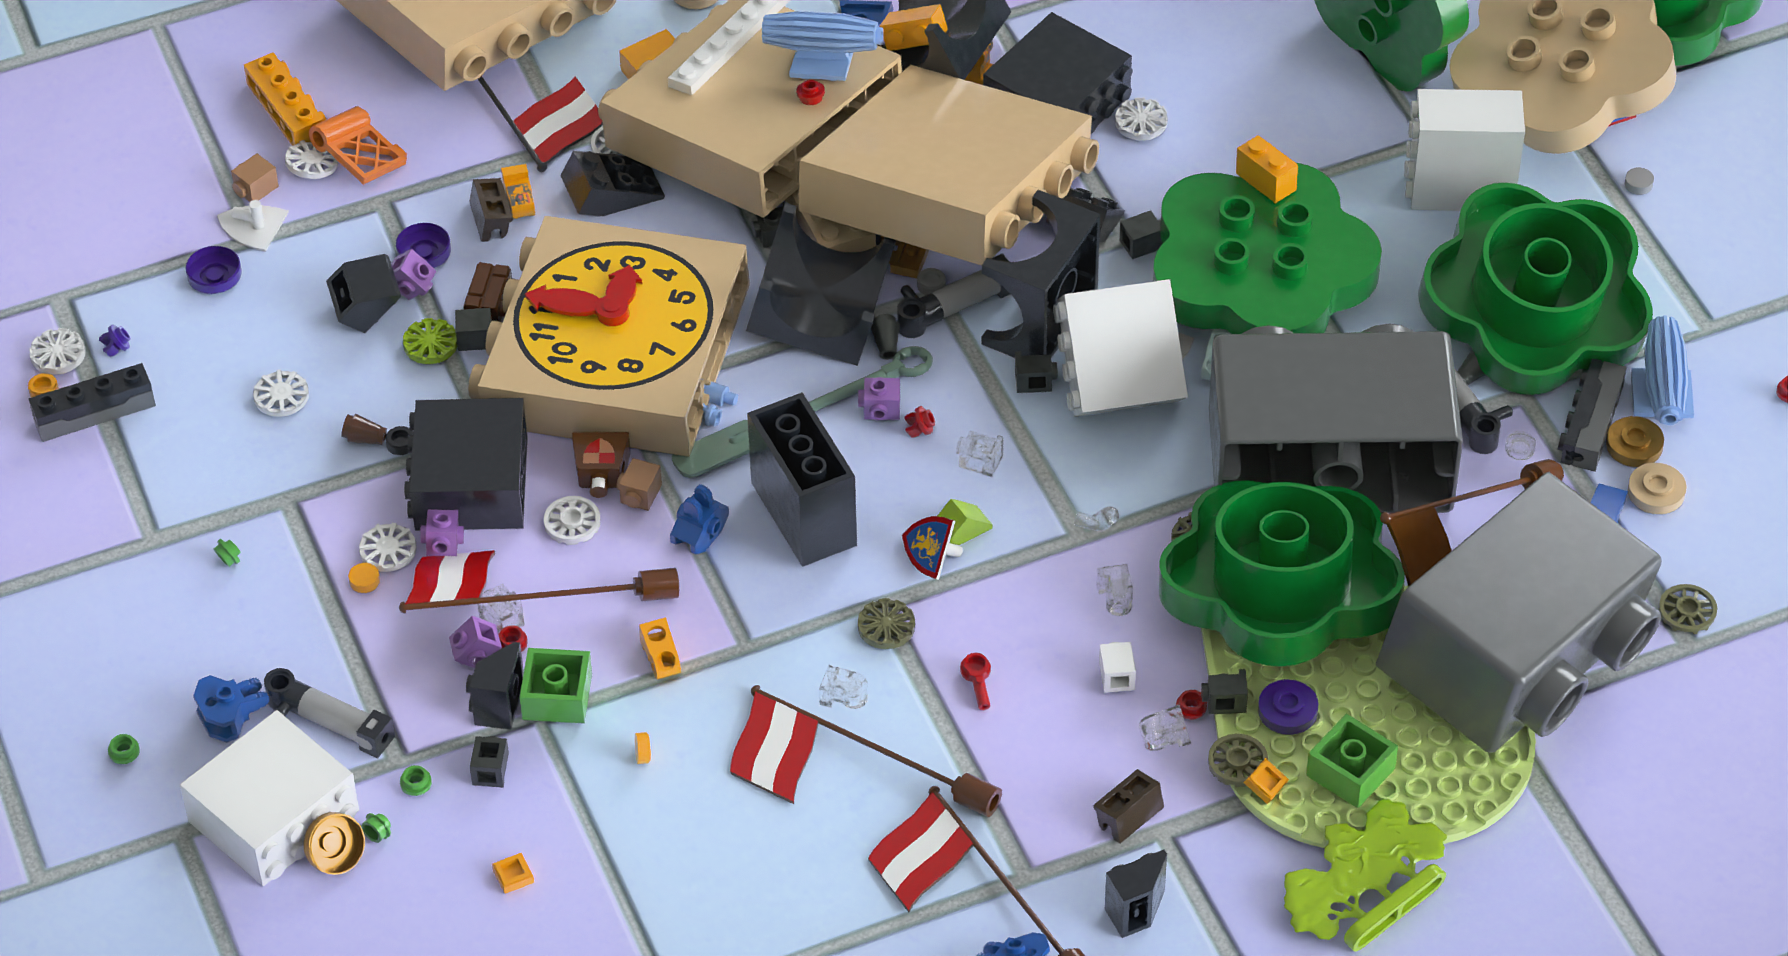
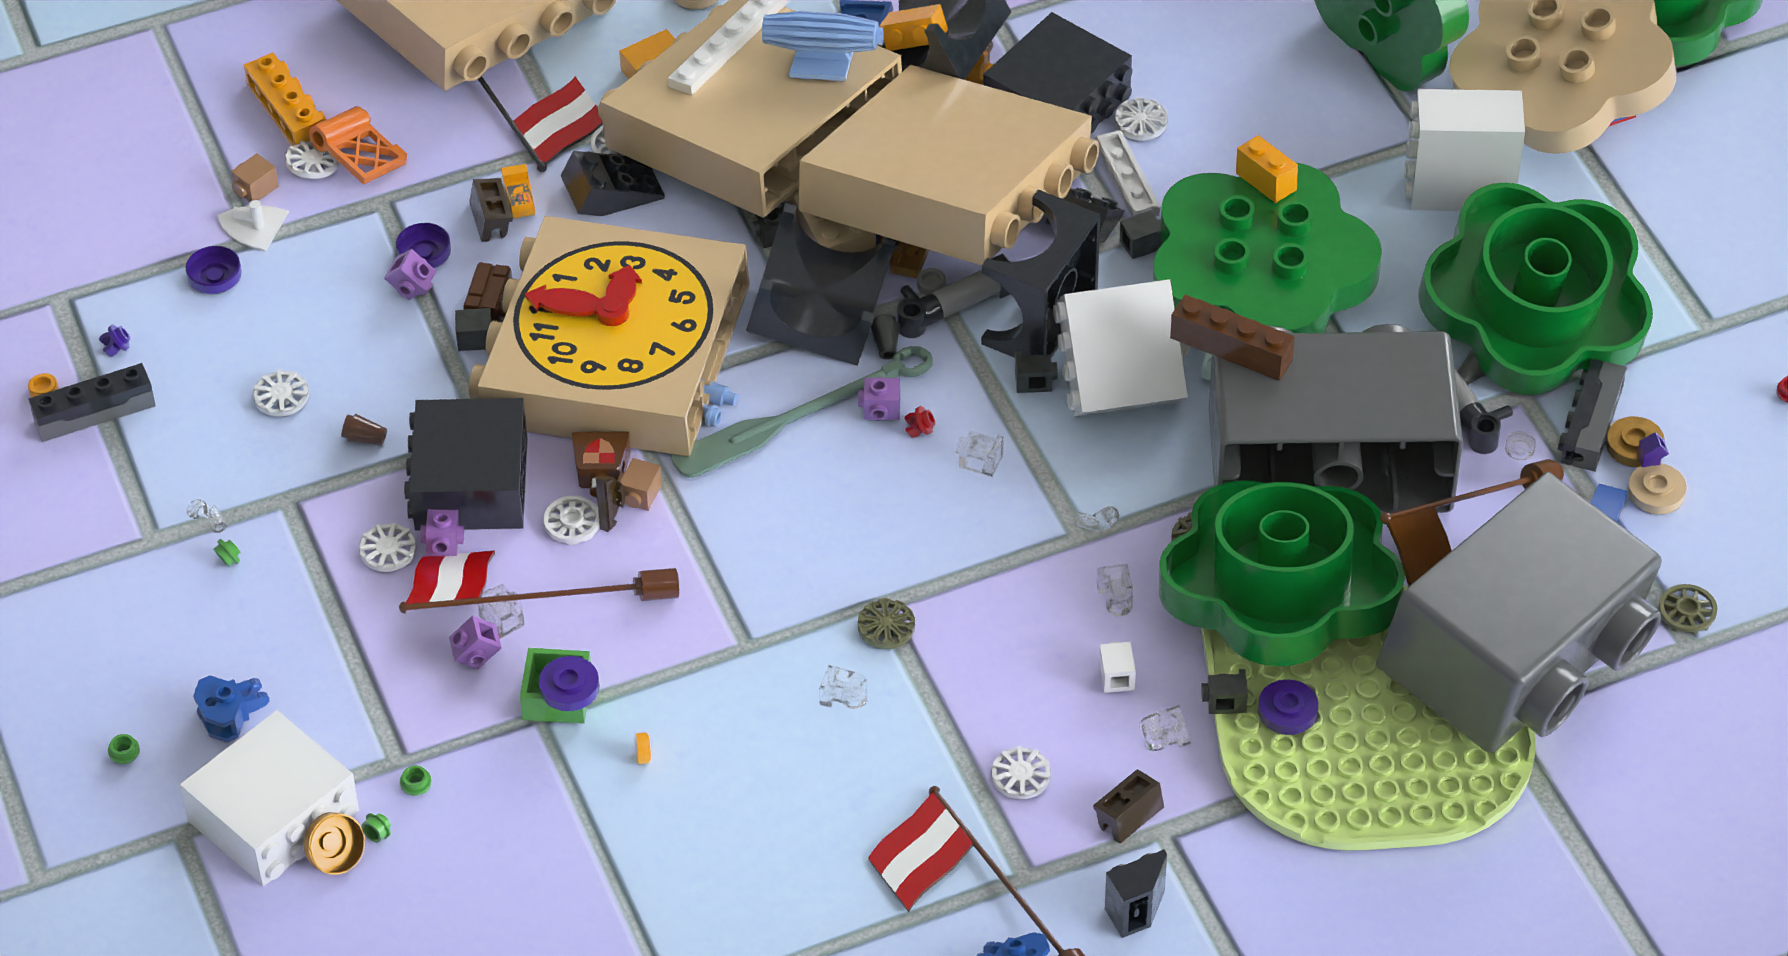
white wheel [29,328,85,375] -> none
piece [264,668,395,759] -> none
black slope [326,254,401,333] -> none
light orange tile [348,563,380,593] -> none
black tile [385,426,413,455] -> none
lime wheel [403,318,457,364] -> none
black slope [466,642,524,730] -> none
pearl dark grey brick [470,736,509,788] -> none
light orange tile [492,852,534,894] -> none
red plate [499,625,528,652] -> none
light orange leg [639,617,681,680] -> none
blue hinge [670,484,729,555] -> none
flag [730,685,1002,817] -> none
black brick [747,392,857,567] -> none
red plate [796,80,825,105] -> none
shield [902,516,963,580] -> none
lime slope [937,499,993,545] -> none
red plate [960,652,991,710] -> none
red plate [1176,690,1207,720] -> none
olive wheel [1208,734,1268,787] -> none
light orange tile [1243,758,1289,804] -> none
lime plant [1284,799,1447,952] -> none
bright green brick [1306,713,1398,808] -> none
light grey tile [1624,167,1654,195] -> none
light blue plate [1631,315,1694,425] -> none
none -> clear arm [186,499,227,533]
none -> dark purple piece [539,656,600,711]
none -> dark brown tile [595,475,625,532]
none -> white wheel [991,746,1051,799]
none -> white tile [1094,130,1161,217]
none -> reddish brown brick [1170,294,1295,381]
none -> dark purple piece [1637,432,1669,467]

